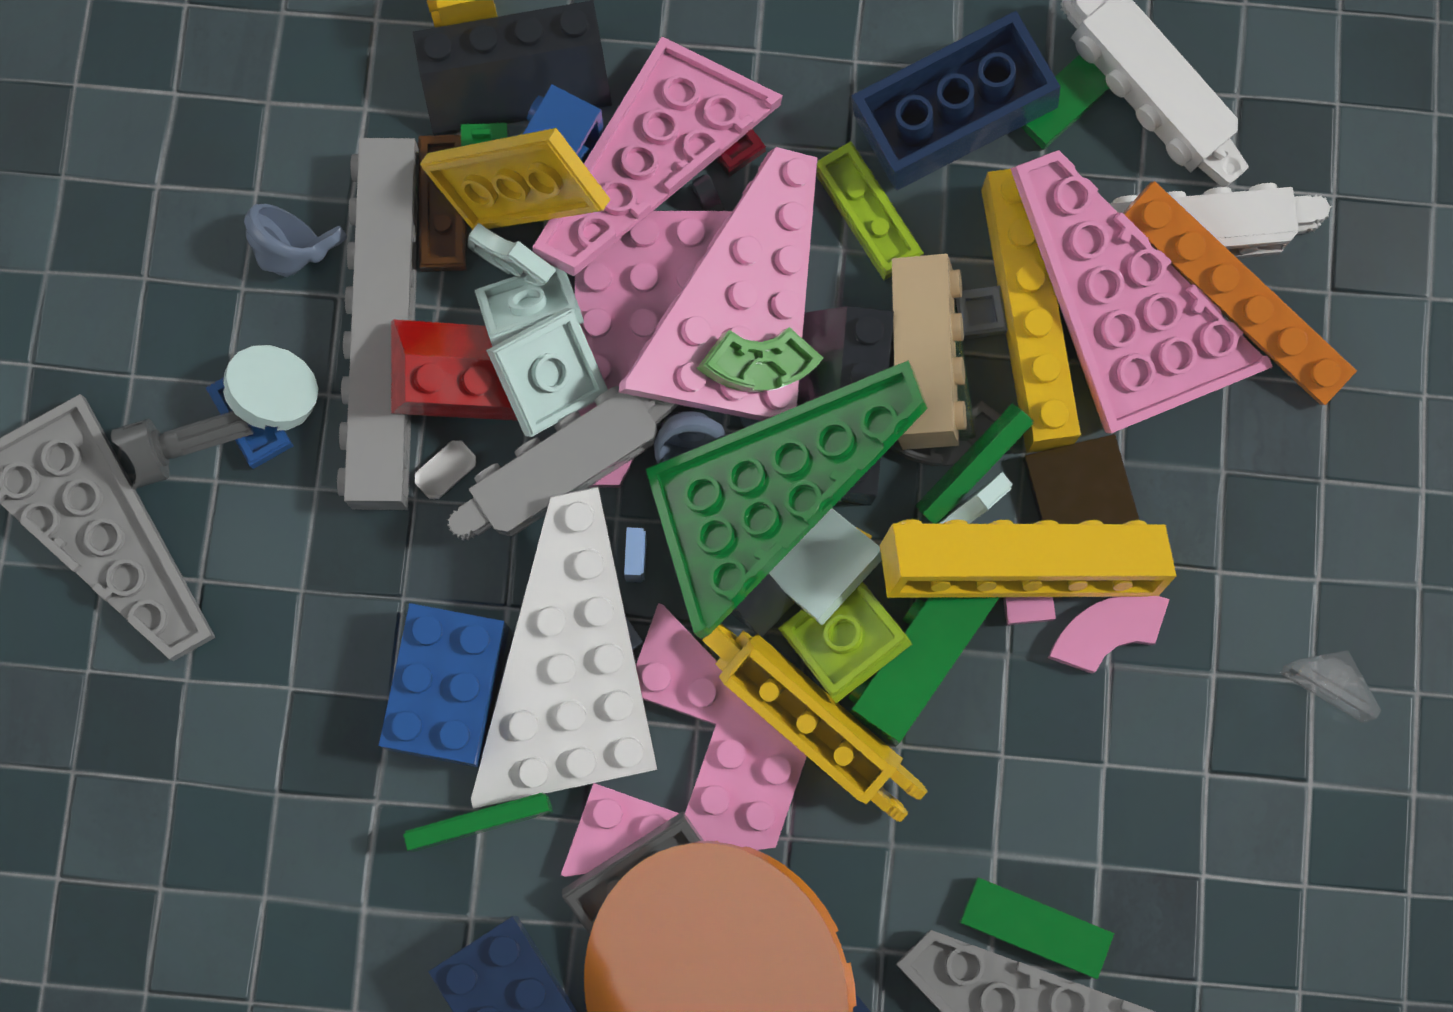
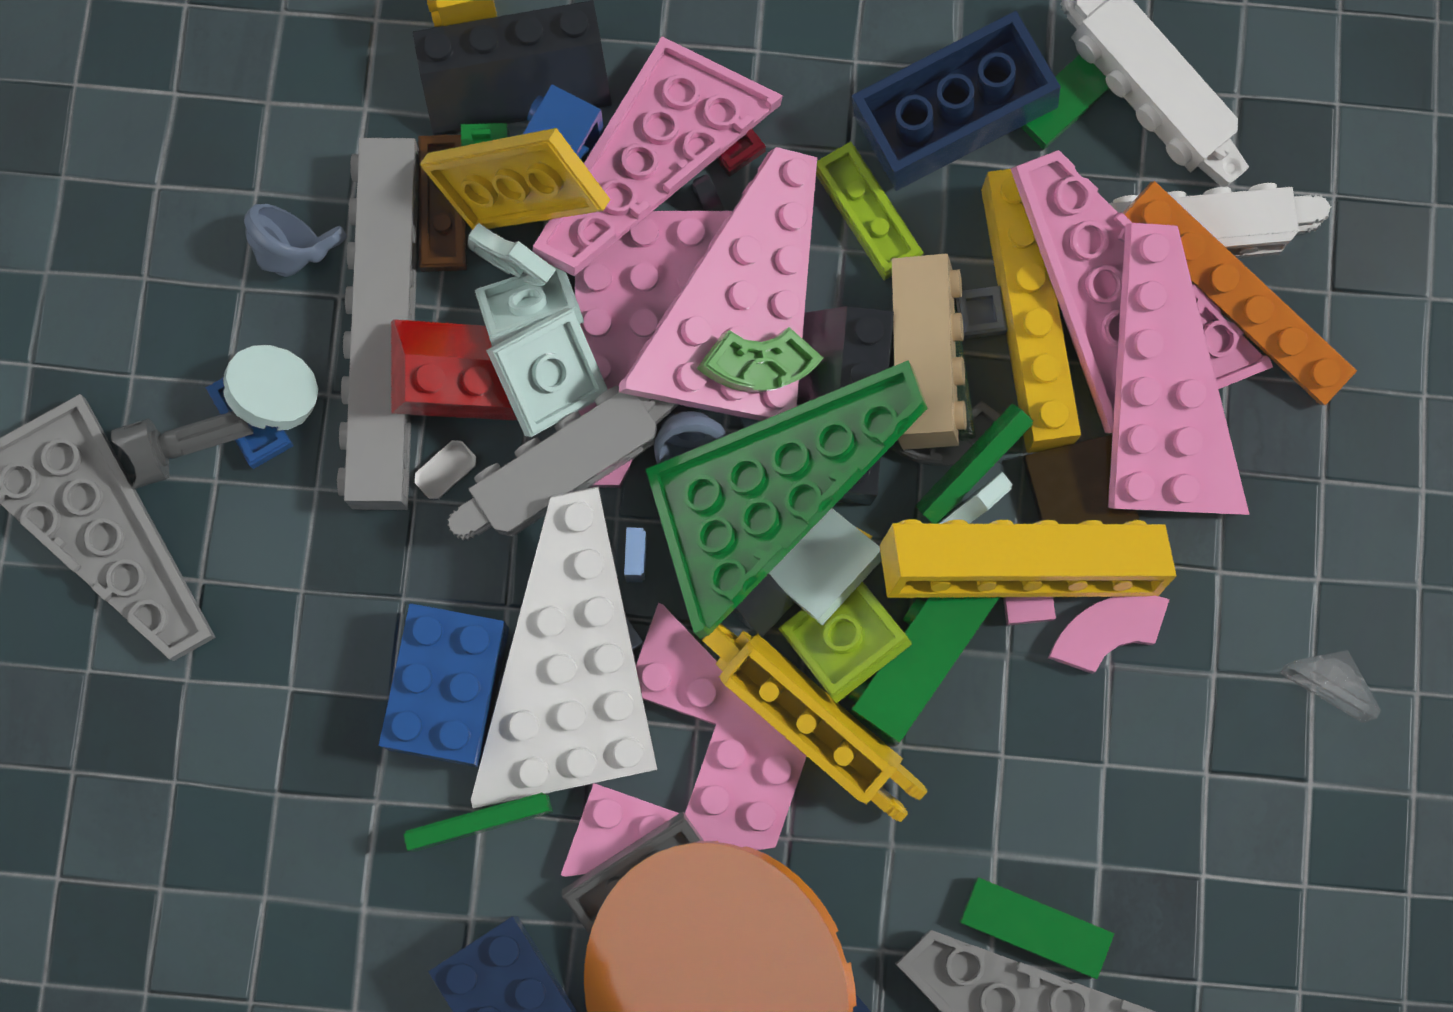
none -> bright pink wing [1108,223,1249,515]

